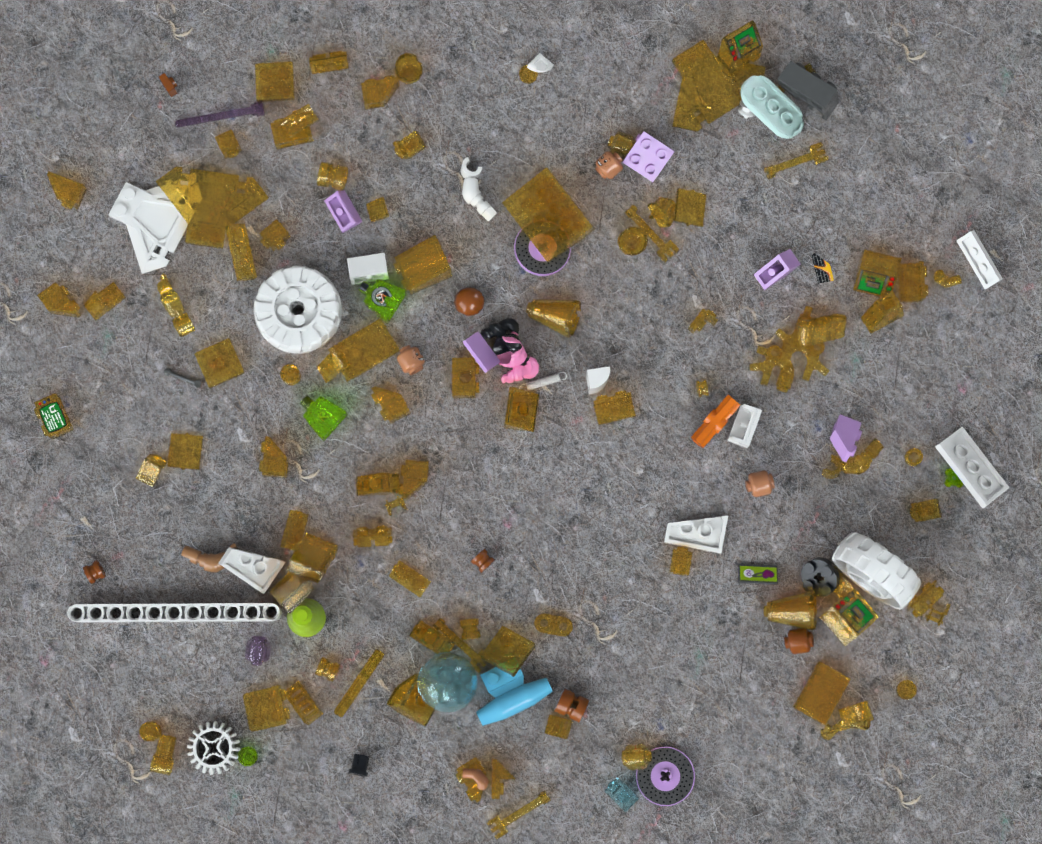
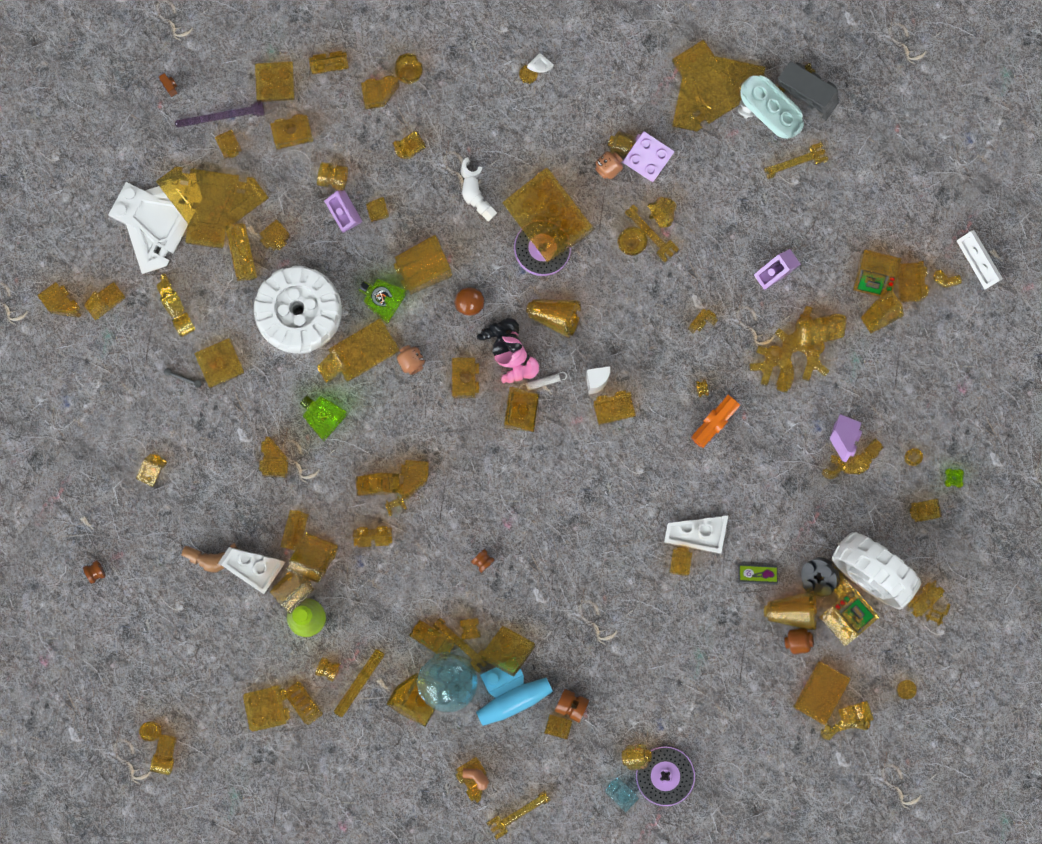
brick [34,393,74,440] -> none
clear yellow slope [47,171,87,210] -> none
white beam [67,603,282,623] -> none
clear yellow piece [167,433,203,470] -> none
white gear [187,721,241,775] -> none
clear neon green tile [238,746,258,766] -> none
clear purple head [245,636,271,666] -> none
clear yellow hips [279,103,319,138] -> none
clear yellow wheel [280,364,301,386] -> none
white hinge [347,253,389,285] -> none
black bush [348,754,369,777] -> none
clear yellow slope [371,386,411,424] -> none
clear yellow hinge [389,560,431,598] -> none
lavender slope [463,332,500,373] -> none
clear yellow slope [492,759,516,799] -> none
clear yellow plate [534,613,573,637] -> none
clear yellow piece [674,188,706,227] -> none
clear yellow slope [717,20,763,74] -> none
white hinge [728,404,762,448] -> none
nougat head [745,470,775,497] -> none
sticker [812,253,834,284] -> none
white plate [935,427,1010,509] -> none

